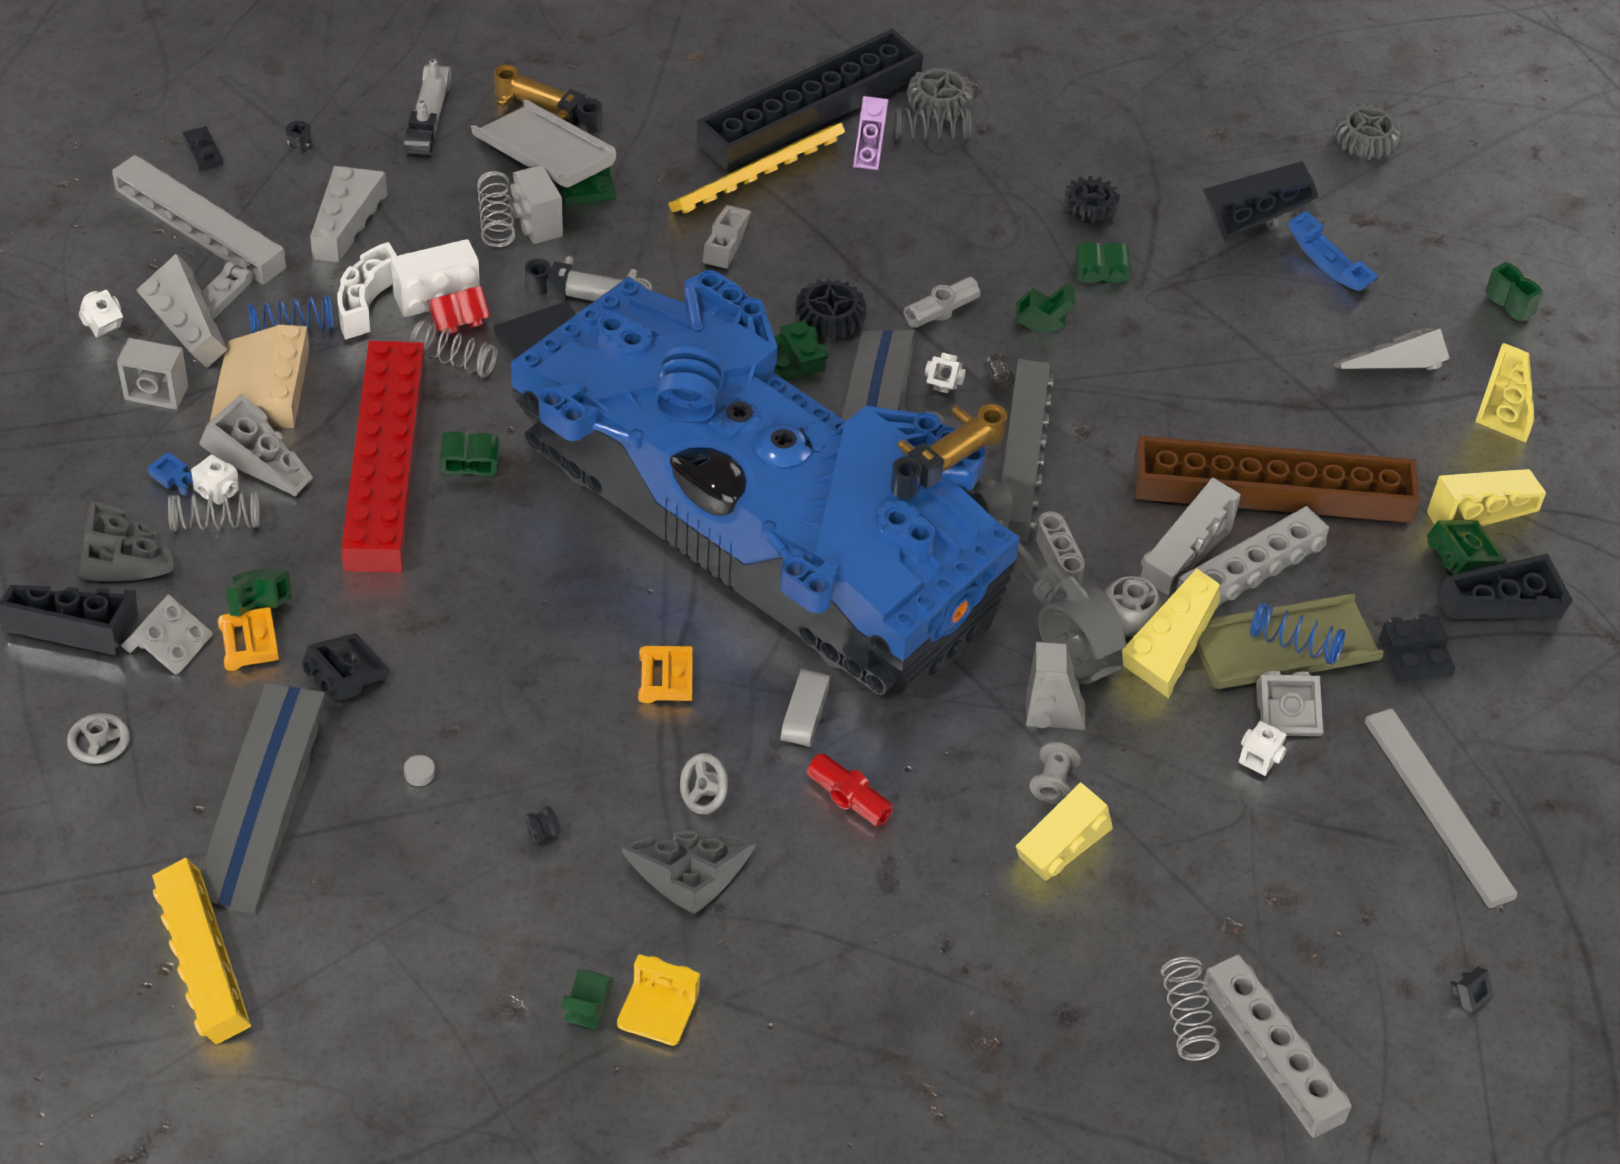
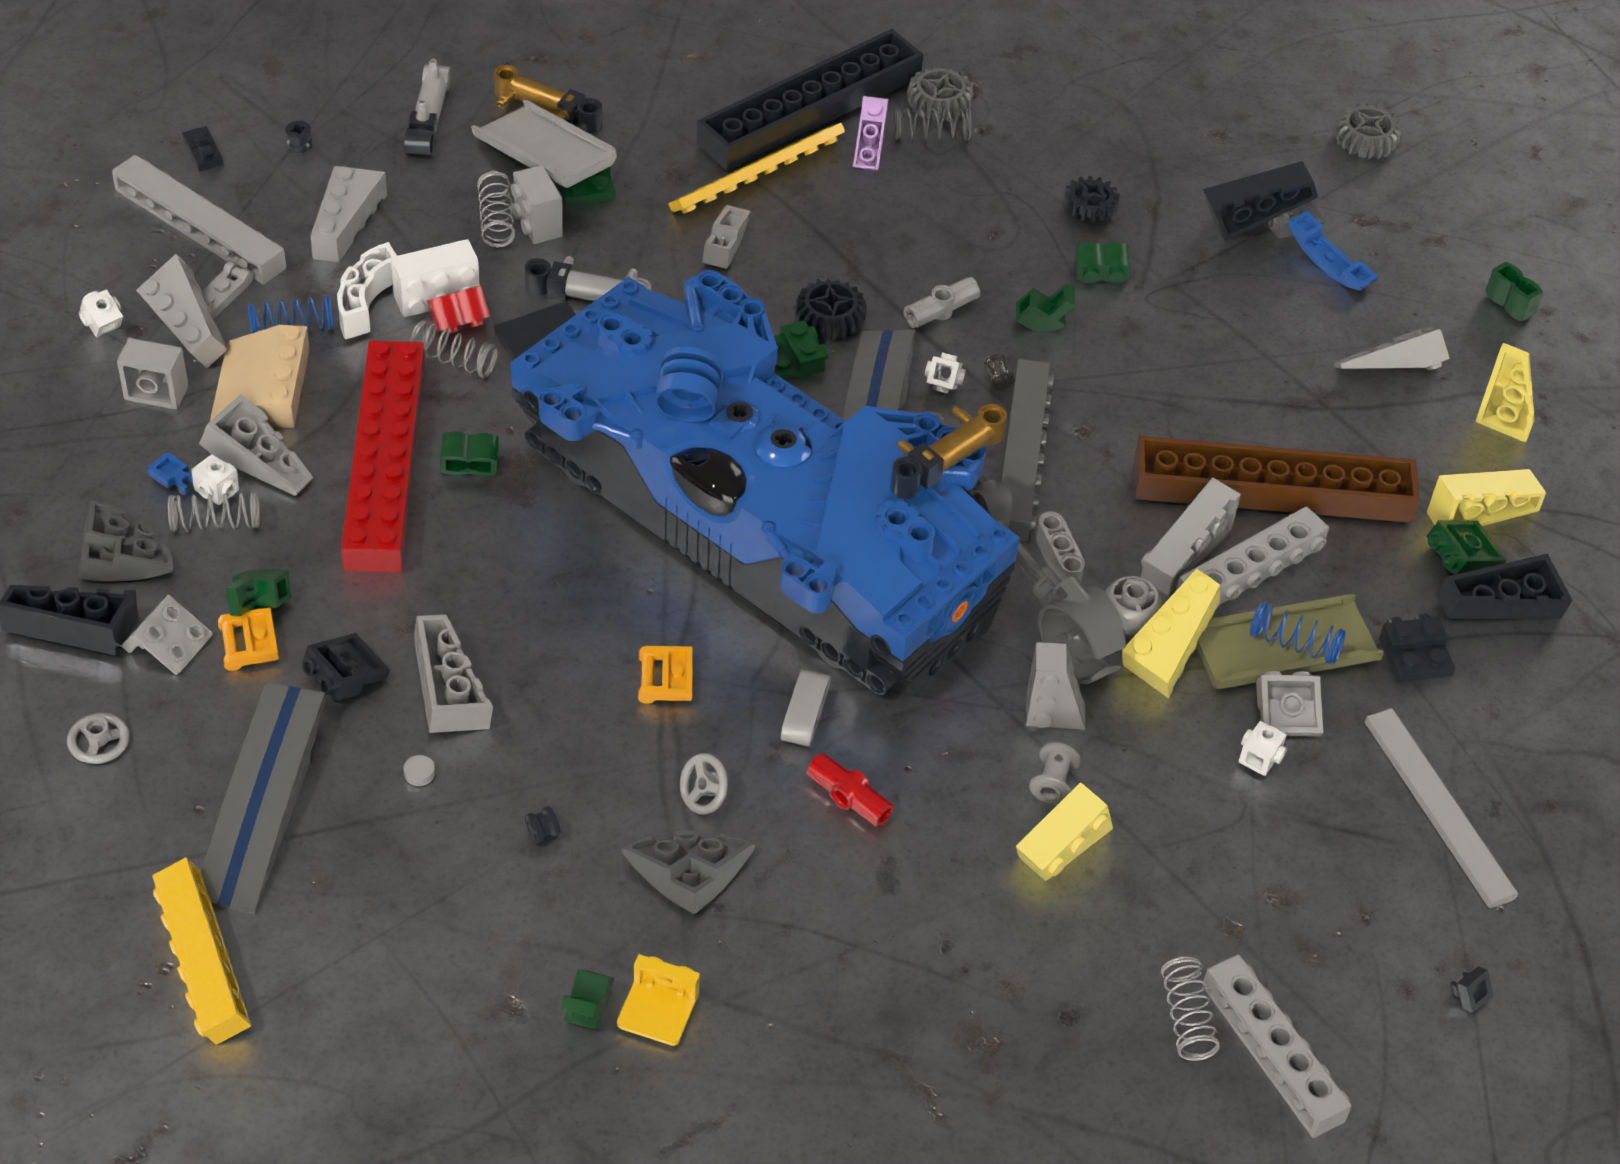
none -> light grey wedge [414,615,493,733]

